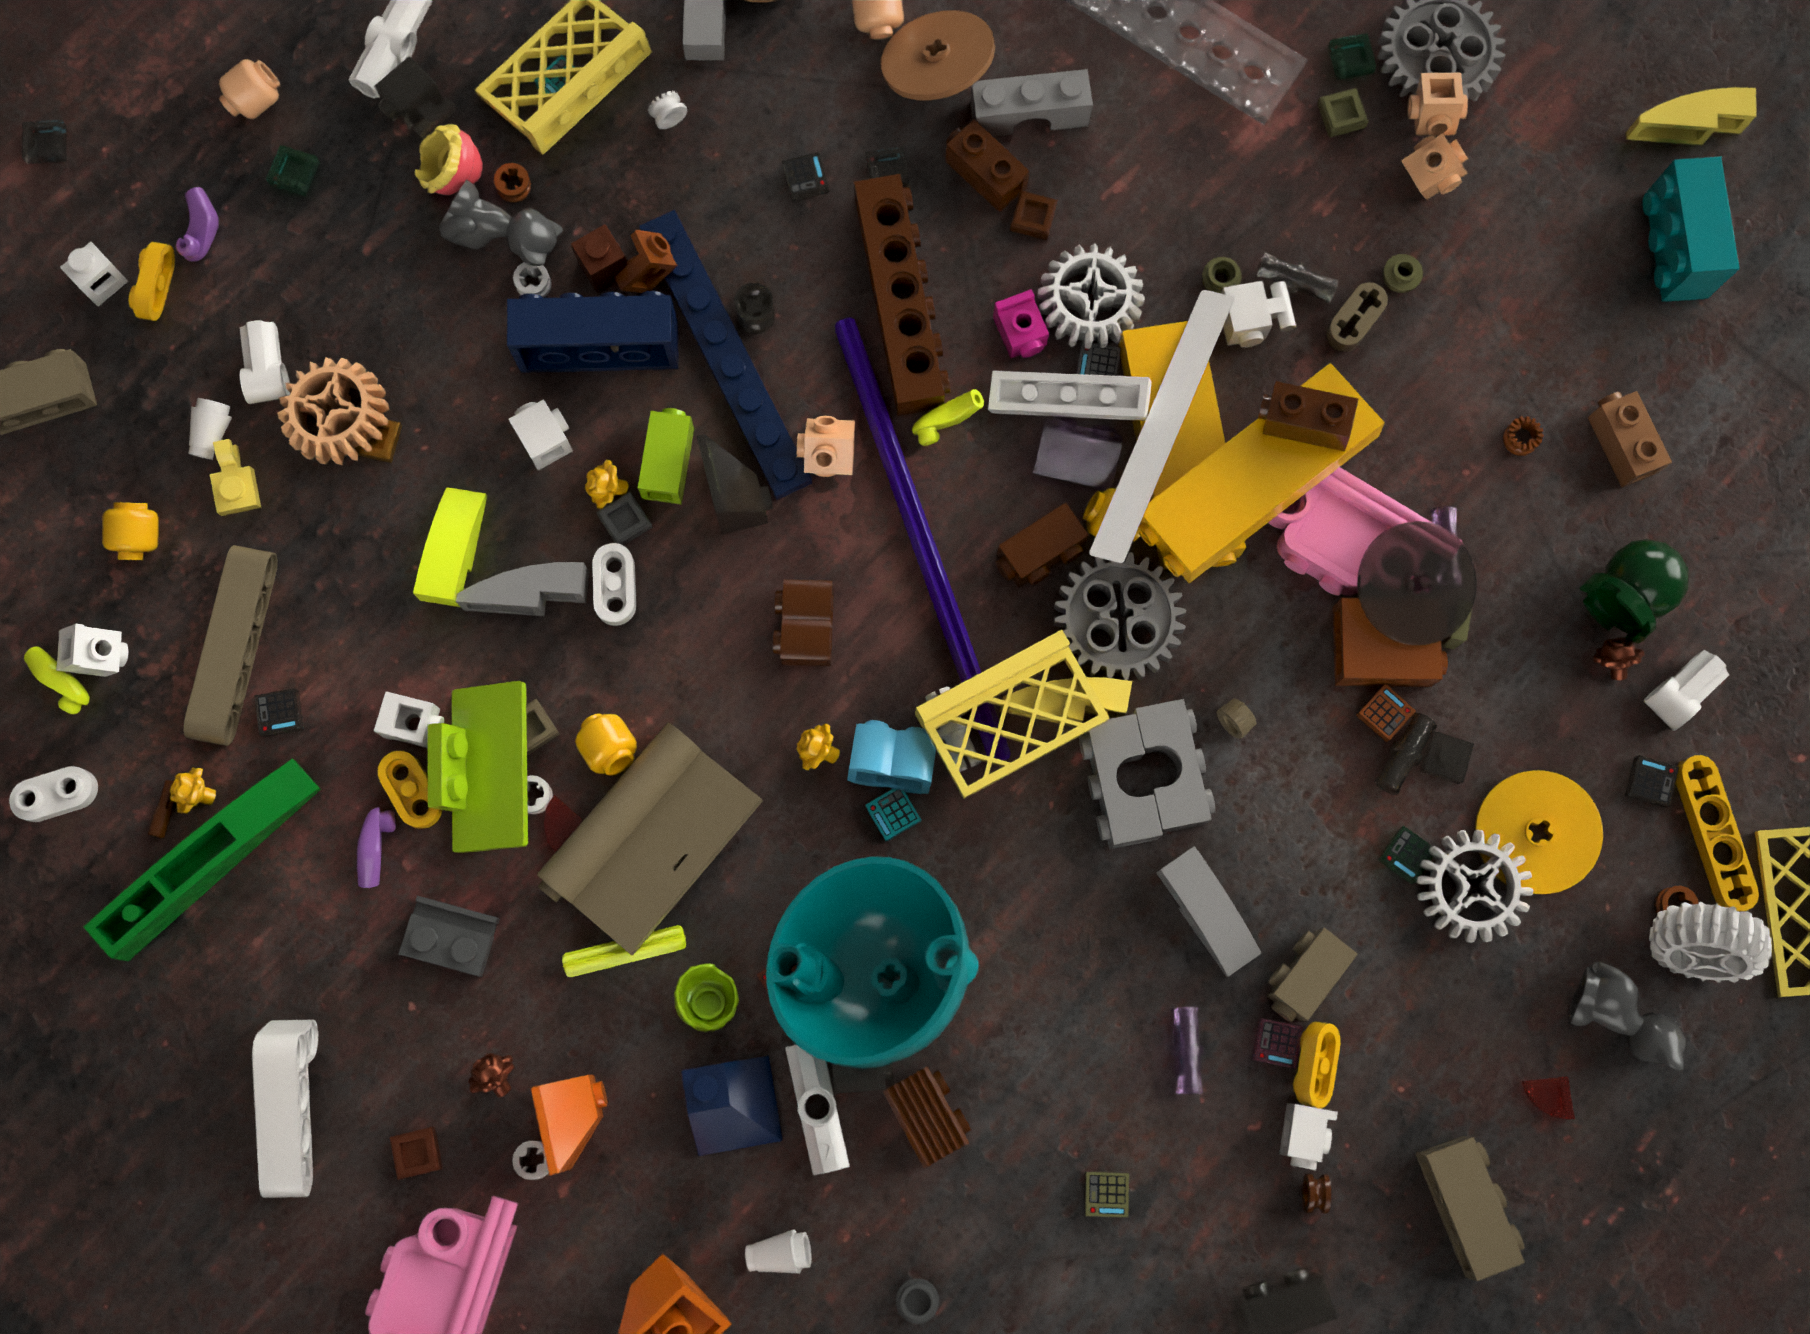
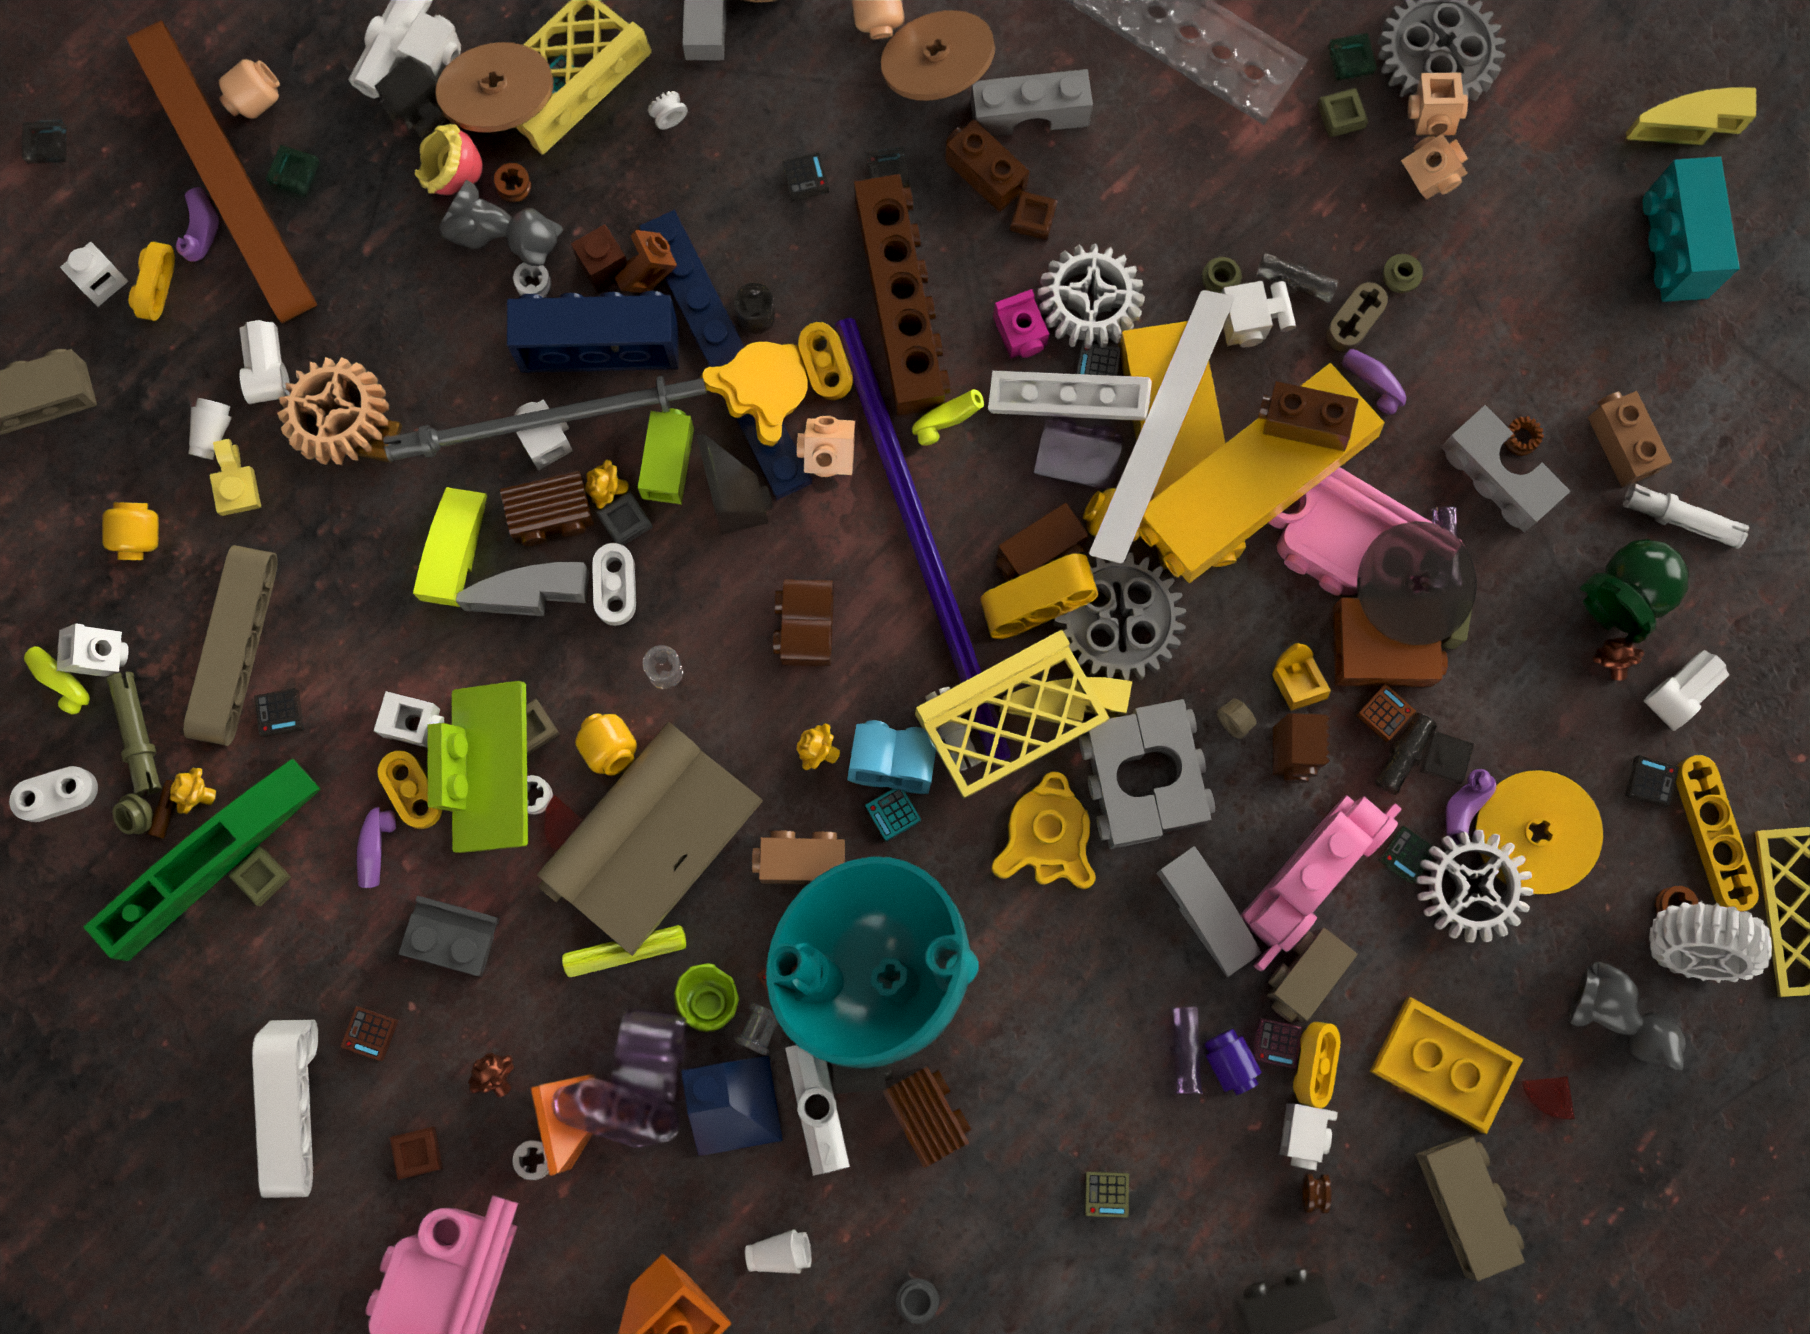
none -> olive pin [106,672,162,797]
none -> olive plate [112,793,153,835]
none -> dark orange beam [126,20,318,324]
none -> olive tile [229,847,292,907]
none -> copper tile [340,1006,399,1061]
none -> dark grey bar [384,376,707,462]
none -> white brick [397,11,461,83]
none -> medium nougat piece [436,42,553,132]
none -> reddish brown brick [500,470,594,546]
none -> beam [552,1078,679,1148]
none -> clear purple brick [611,1008,687,1102]
none -> clear bush [643,645,683,689]
none -> yellow tile [700,342,808,446]
none -> clear bush [734,1002,778,1056]
none -> medium nougat brick [752,831,845,884]
none -> yellow plate [798,322,853,400]
none -> yellow beam [980,553,1098,639]
none -> yellow tile [991,772,1096,889]
none -> dark purple brick [1204,1028,1262,1095]
none -> bright pink brick [1241,795,1401,971]
none -> yellow plate [1272,643,1331,711]
none -> reddish brown brick [1273,713,1330,783]
none -> medium lavender arm [1342,349,1406,415]
none -> yellow tile [1370,997,1523,1134]
none -> light grey arch [1441,405,1571,533]
none -> medium lavender arm [1445,769,1496,844]
none -> white pin [1623,483,1749,549]

